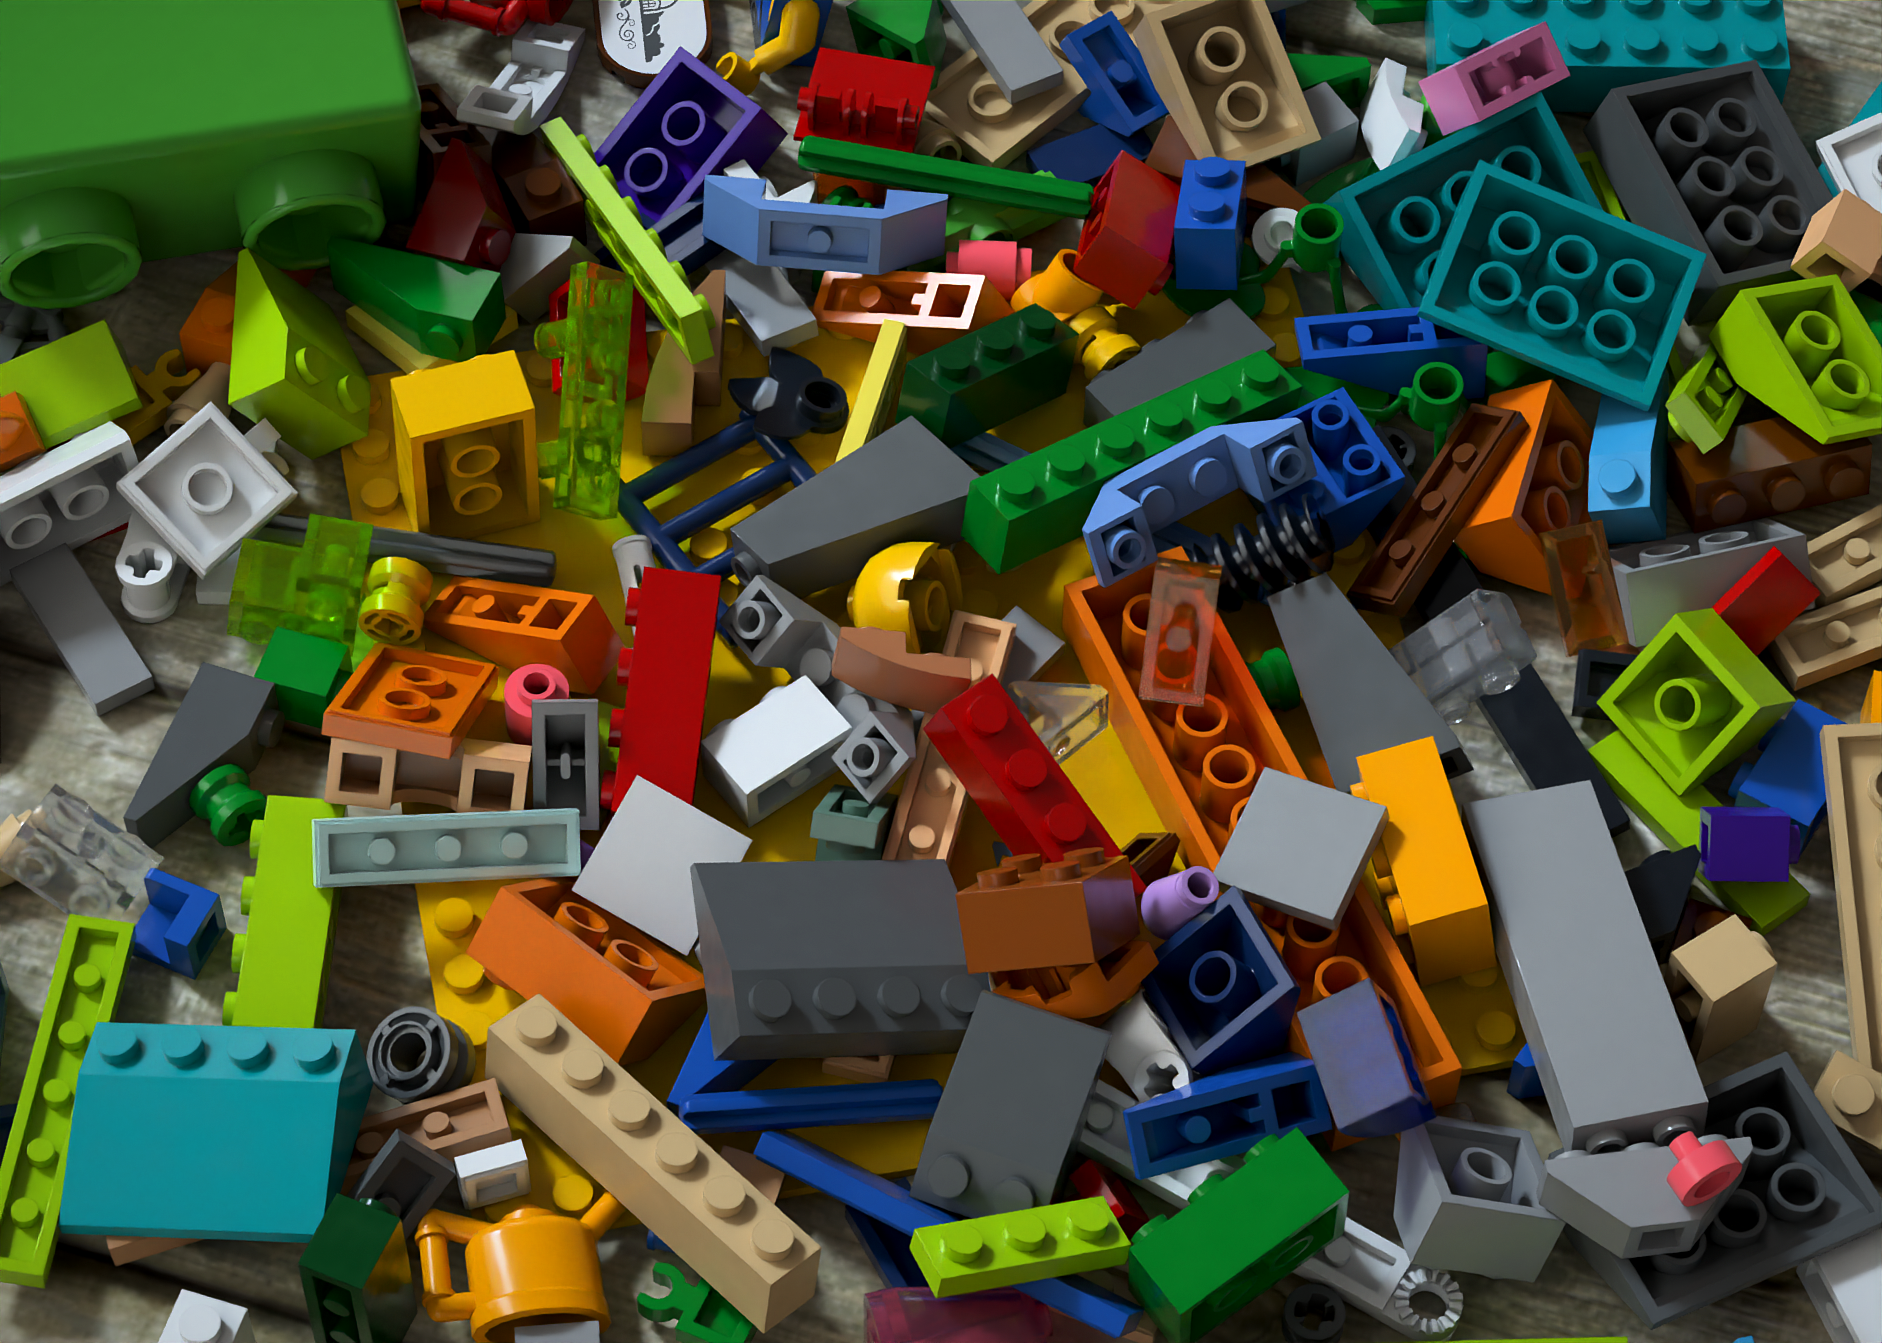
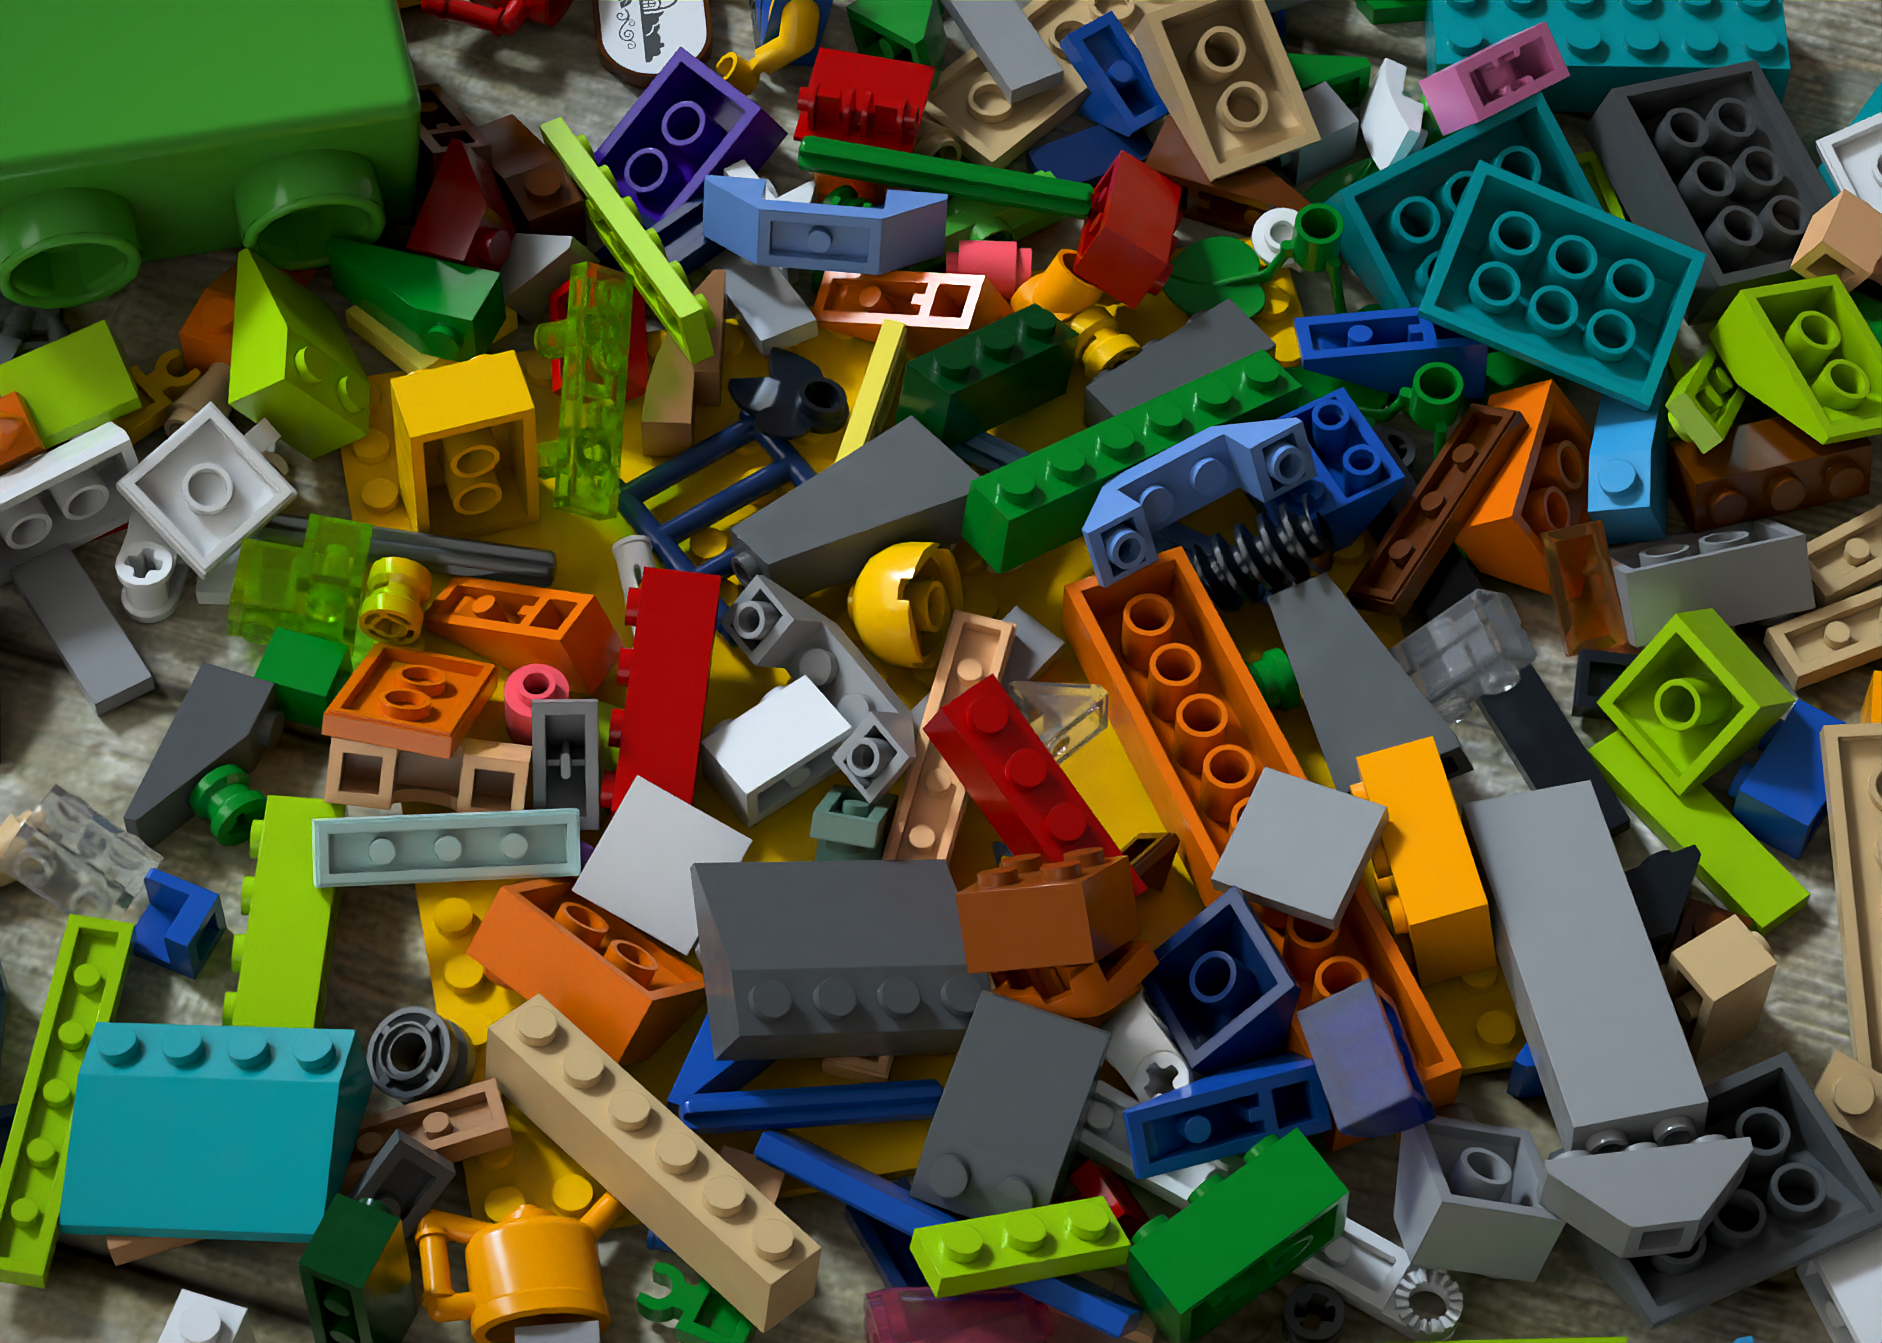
white tile [454,1139,531,1210] -> none
white slope [456,19,586,135] -> none
nougat slope [831,626,972,714] -> none
clear orange slope [1138,557,1223,707] -> none
lavender cone [1141,866,1219,940] -> none
blue brick [1174,157,1248,290] -> none
coral tile [1667,1131,1742,1207] -> none
dark purple brick [1698,807,1800,882] -> none
red tile [1711,546,1821,656] -> none

